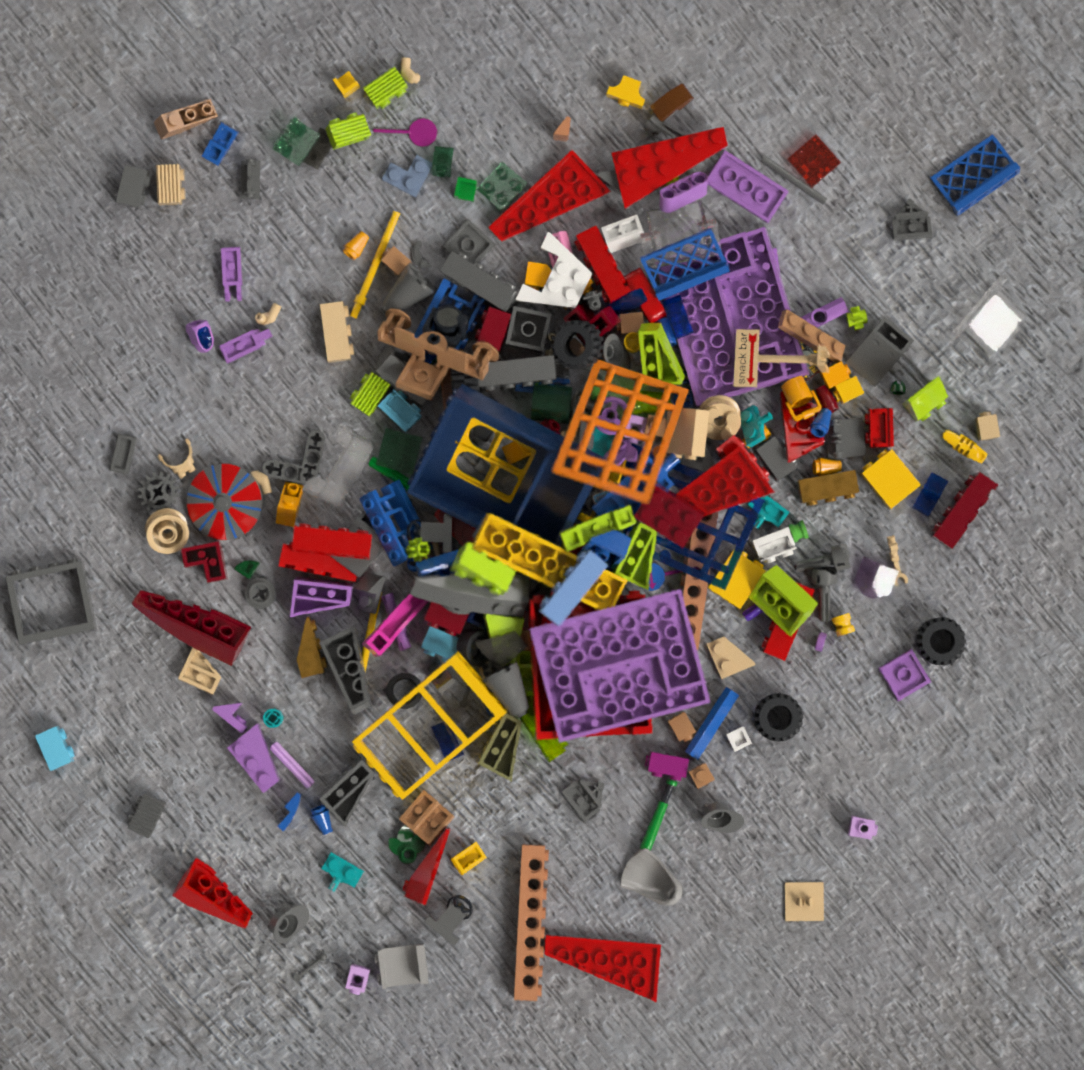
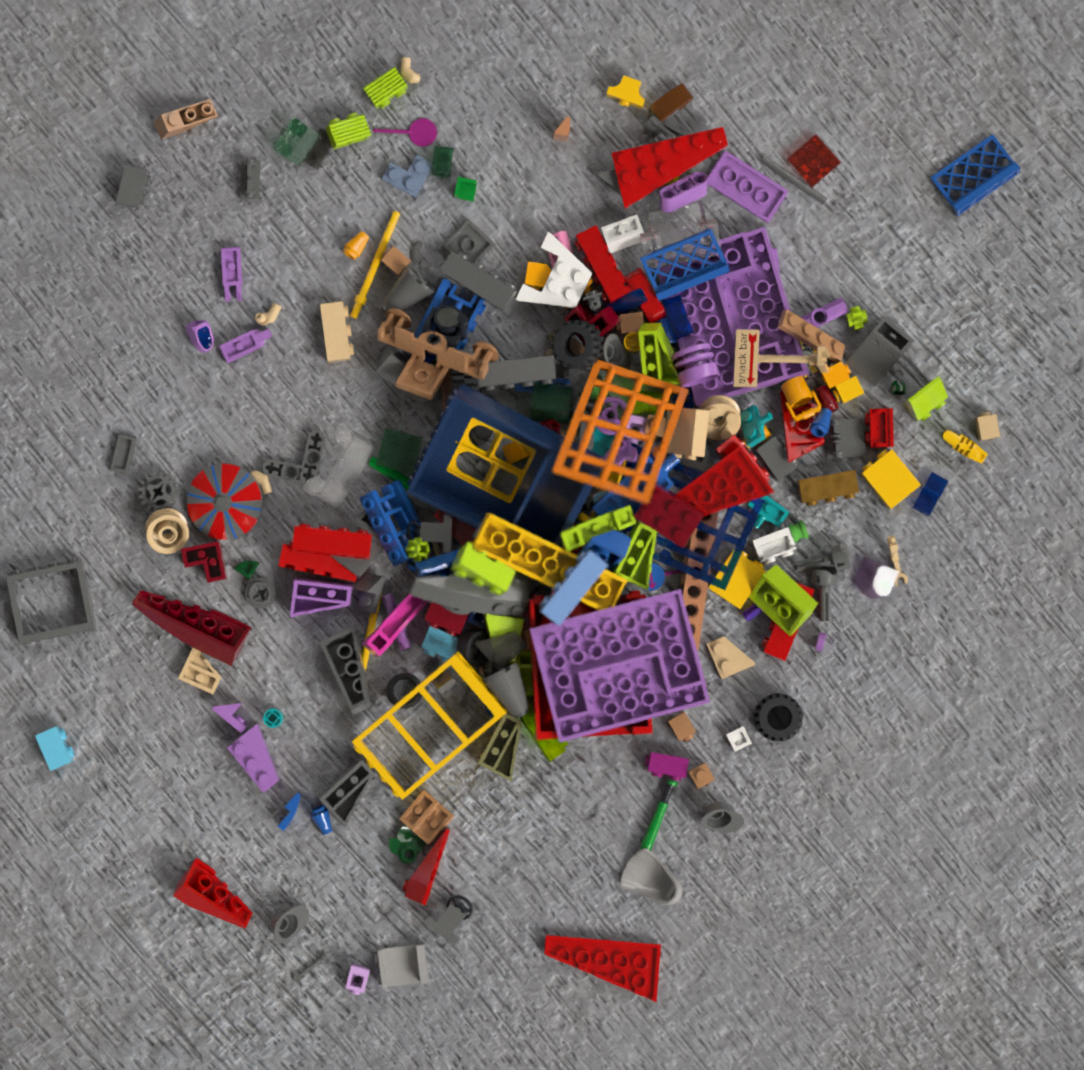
dark grey brick [127,793,167,838] -> none
tan brick [156,164,186,205] -> none
tan helmet [158,438,196,479] -> none
blue slope [202,122,239,166] -> none
lavender axle [270,742,314,788] -> none
light orange slope [276,481,304,527] -> none
pearl gold slope [297,617,327,678] -> none
teal plate [321,852,364,892] -> none
yellow panel [332,71,360,98] -> none
lime brick [349,372,391,417] -> none
medium azure hinge [378,389,422,433] -> none
clear blue slope [431,721,464,761] -> none
yellow slope [451,842,487,876] -> none
dark red brick [475,307,511,354] -> none
clear green hinge [476,162,528,212] -> none
red wing [488,150,611,242] -> none
dark grey brick [506,306,551,354] -> none
nougat brick [514,844,549,1001] -> none
dark grey slope [560,780,604,823] -> none
blue tile [685,687,739,760] -> none
tan piece [785,882,824,921] -> none
light orange cone [812,457,842,476] -> none
yellow wheel [831,613,855,637] -> none
lavender brick [848,816,878,840] -> none
medium lavender tile [878,649,931,701] -> none
dark grey slope [892,198,932,241] -> none
black tyre [916,617,966,665] -> none
dark red wedge [931,472,998,550] -> none
clear windscreen [947,275,1026,359] -> none
none -> medium lavender wheel [672,343,720,388]

